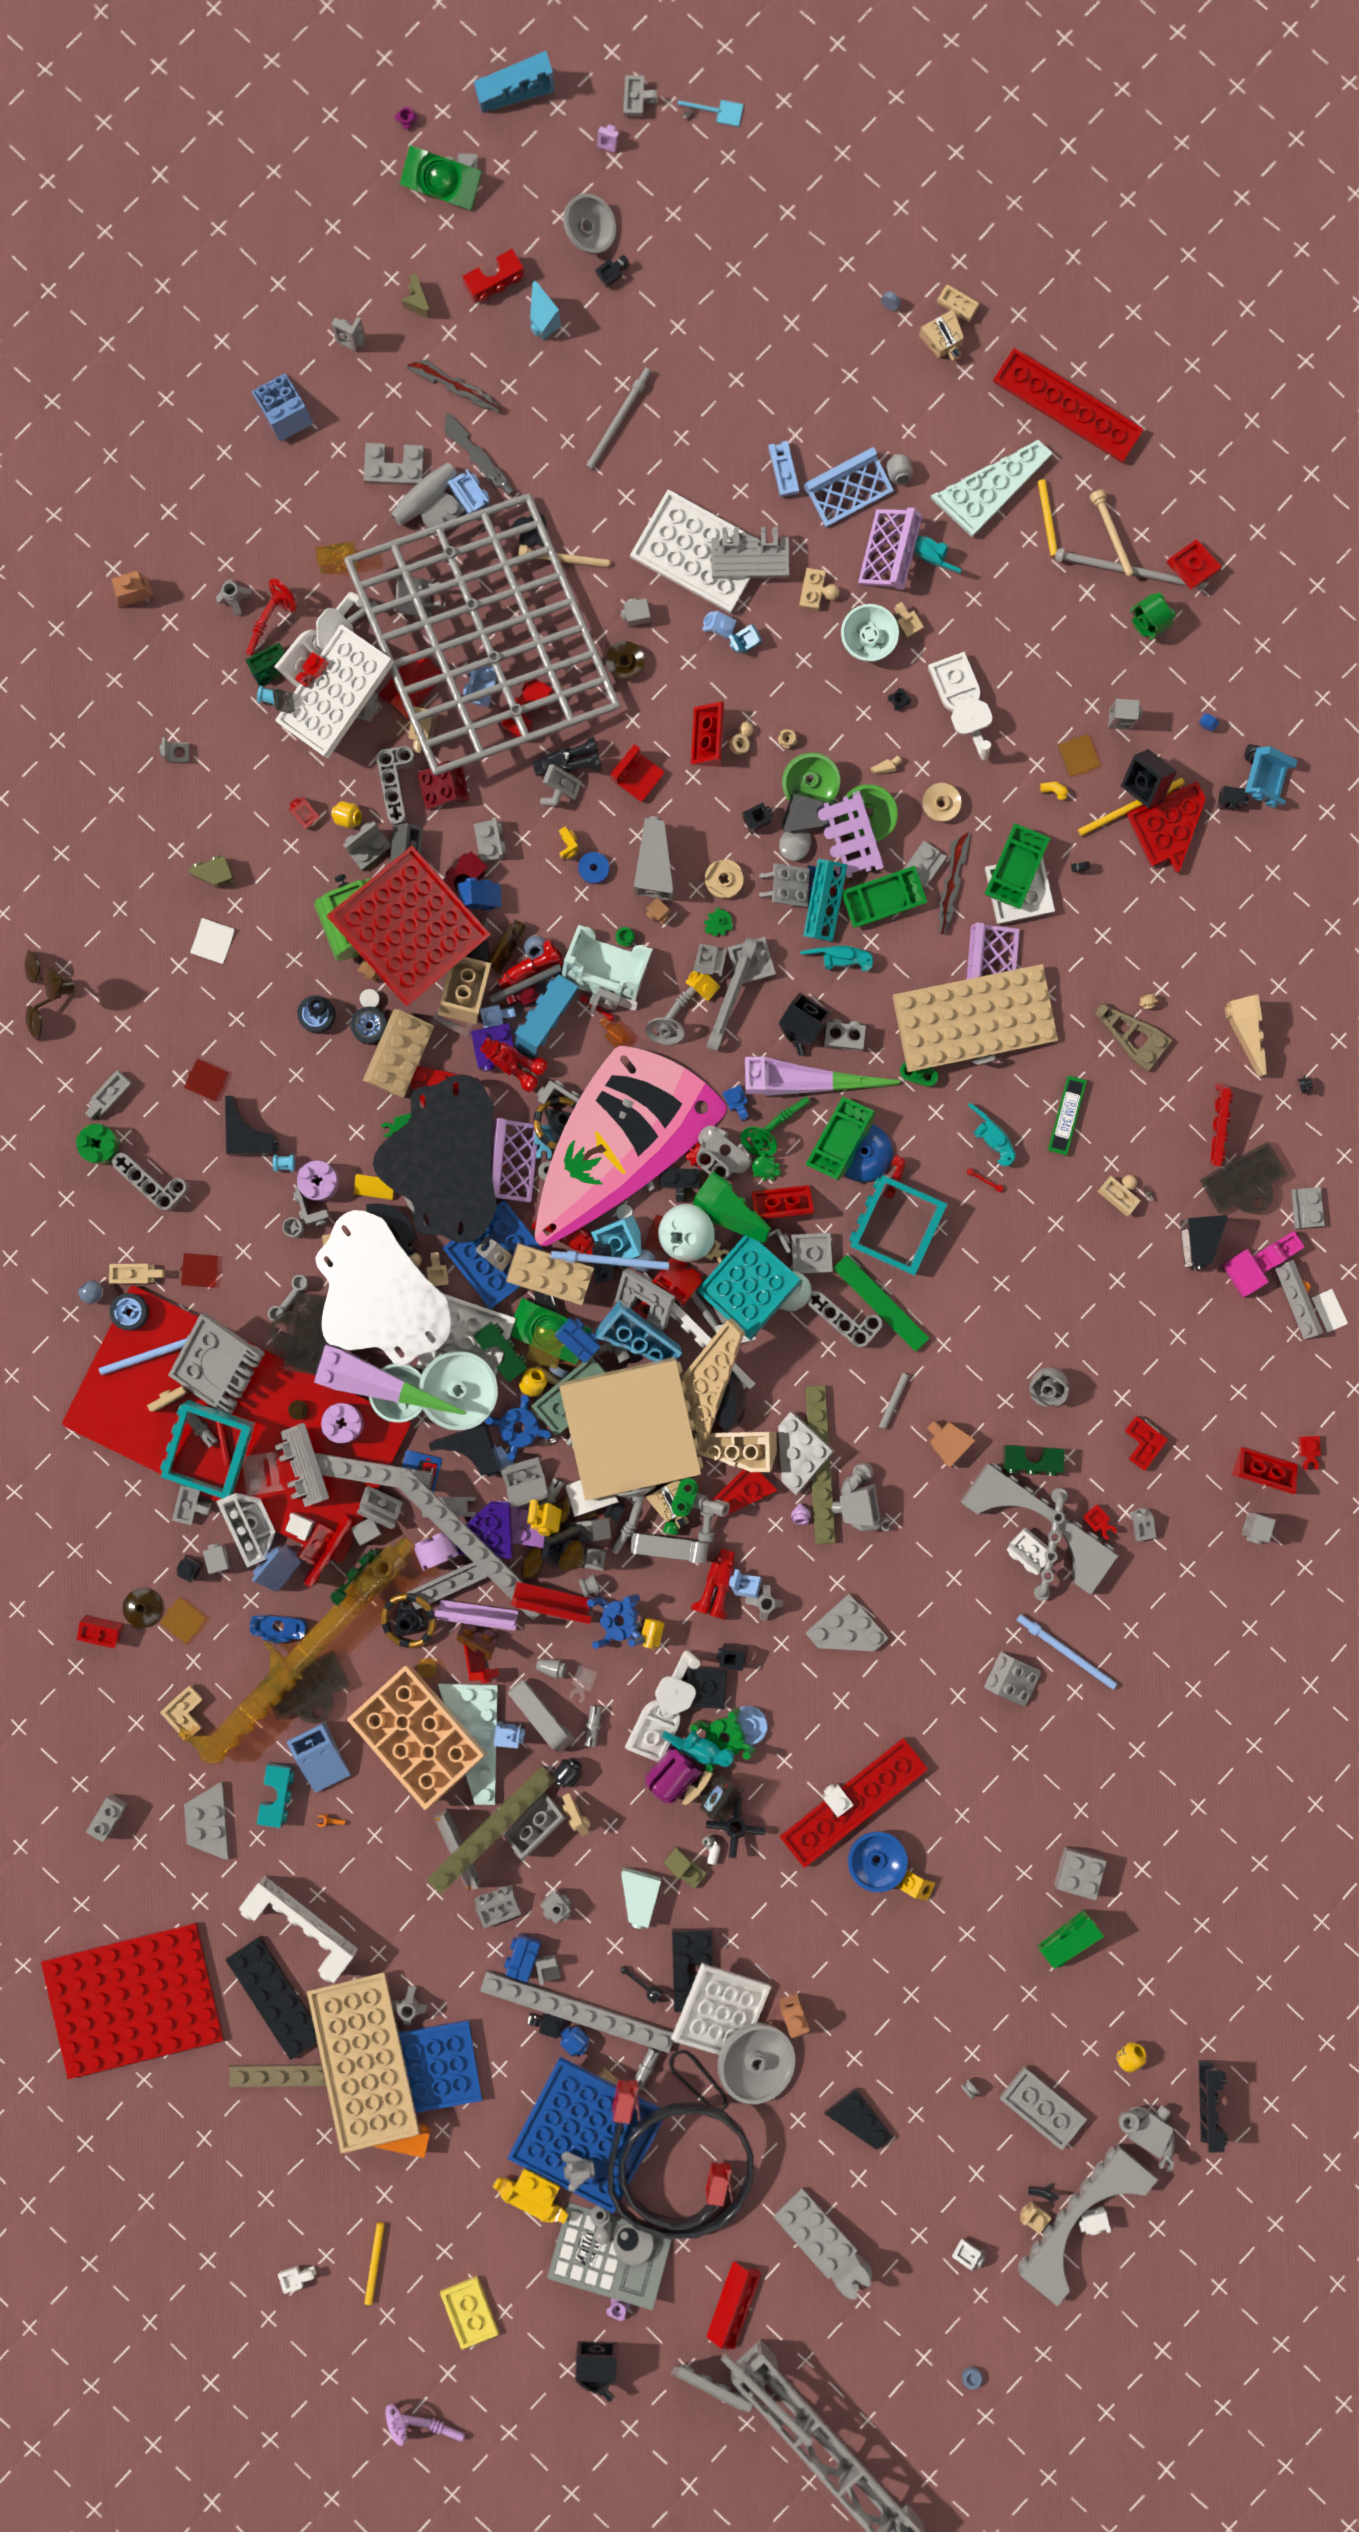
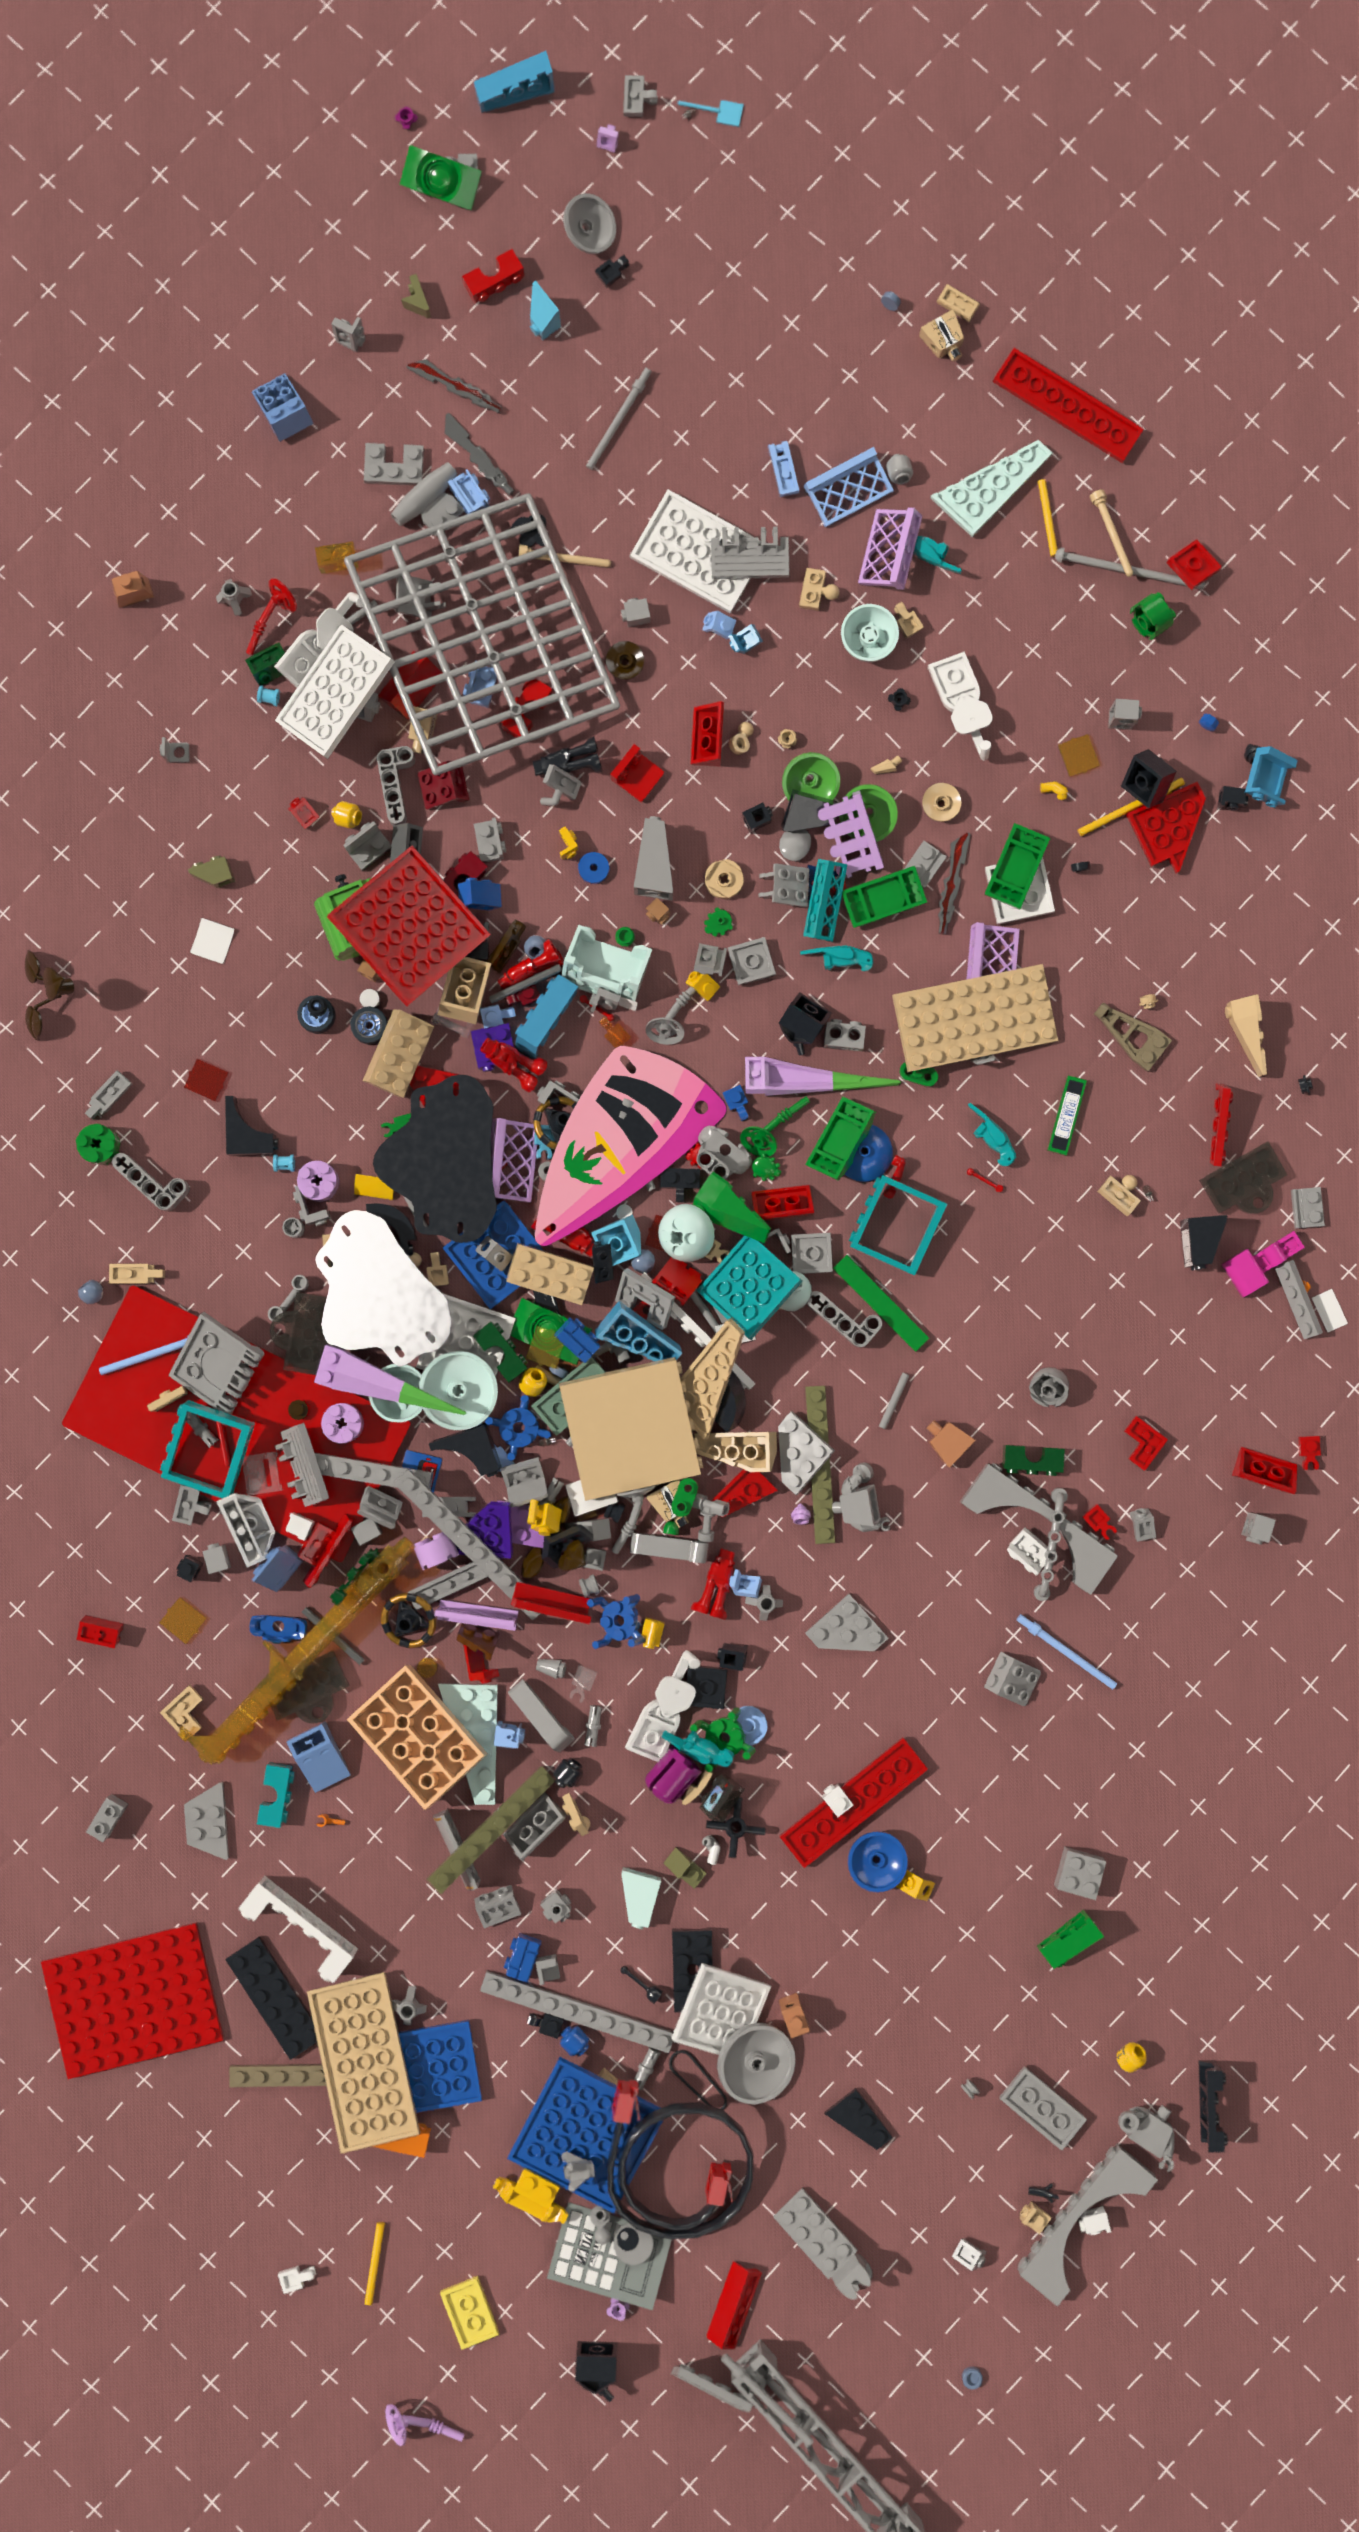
wheel [110,1293,149,1331] -> none
dark brown dish [123,1588,162,1628] -> none
clear red piece [180,1253,219,1288] -> none
clear smoke plate [273,689,295,714] -> none
red plate [295,652,329,688] -> none
light blue bar [551,1250,669,1270] -> none
light grey piece [706,938,758,1052] -> none
none -> dark grey bar [301,1607,365,1665]

